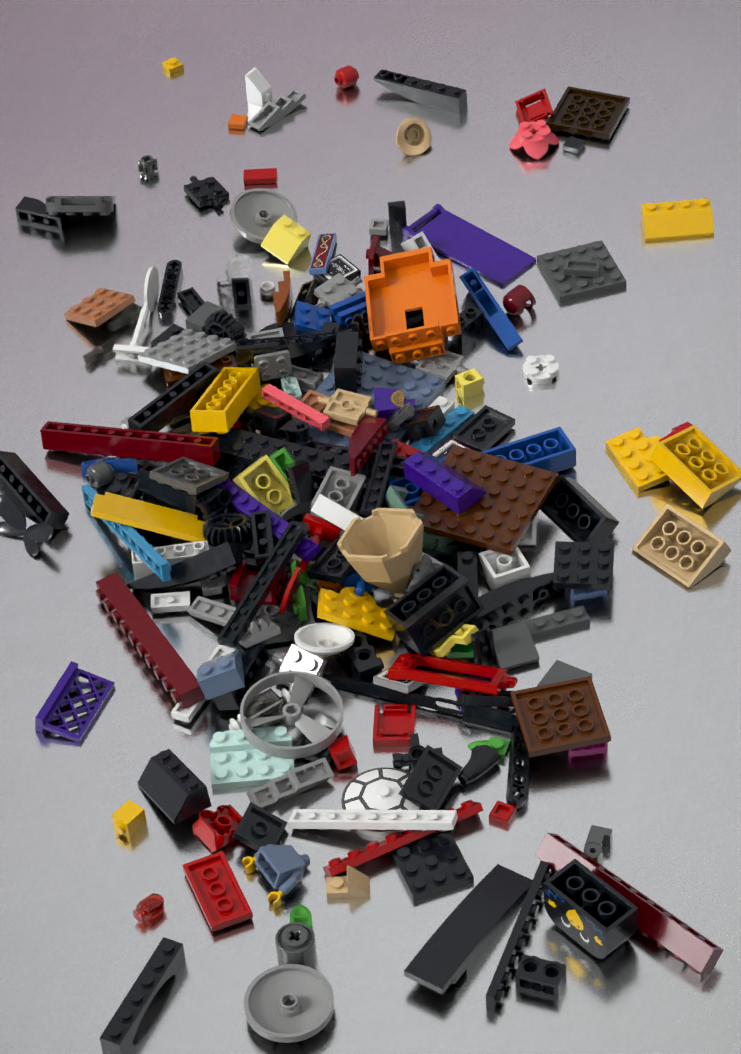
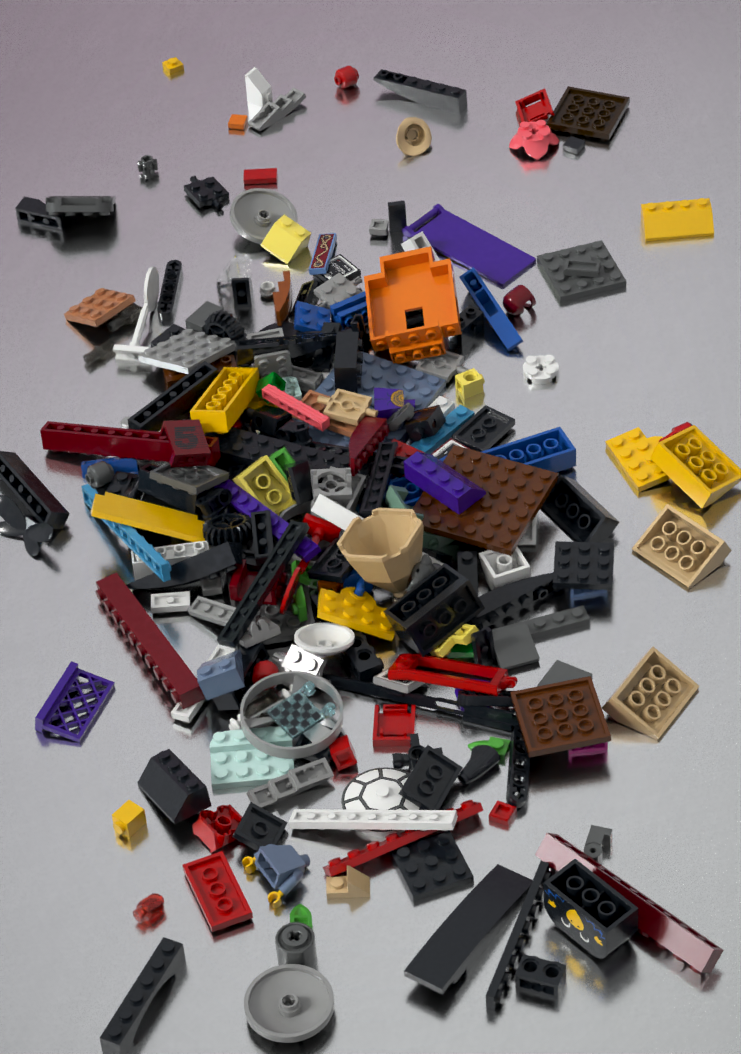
black plate [177,287,205,314] -> none
dark red piece [366,235,393,275] -> none
none -> dark red panel [160,419,211,467]
none -> red head [252,660,279,691]
none -> green brick [256,372,286,404]
none -> clear light blue flag [267,681,336,740]
none -> light grey piece [310,468,352,501]
none -> tan slope [602,646,699,740]

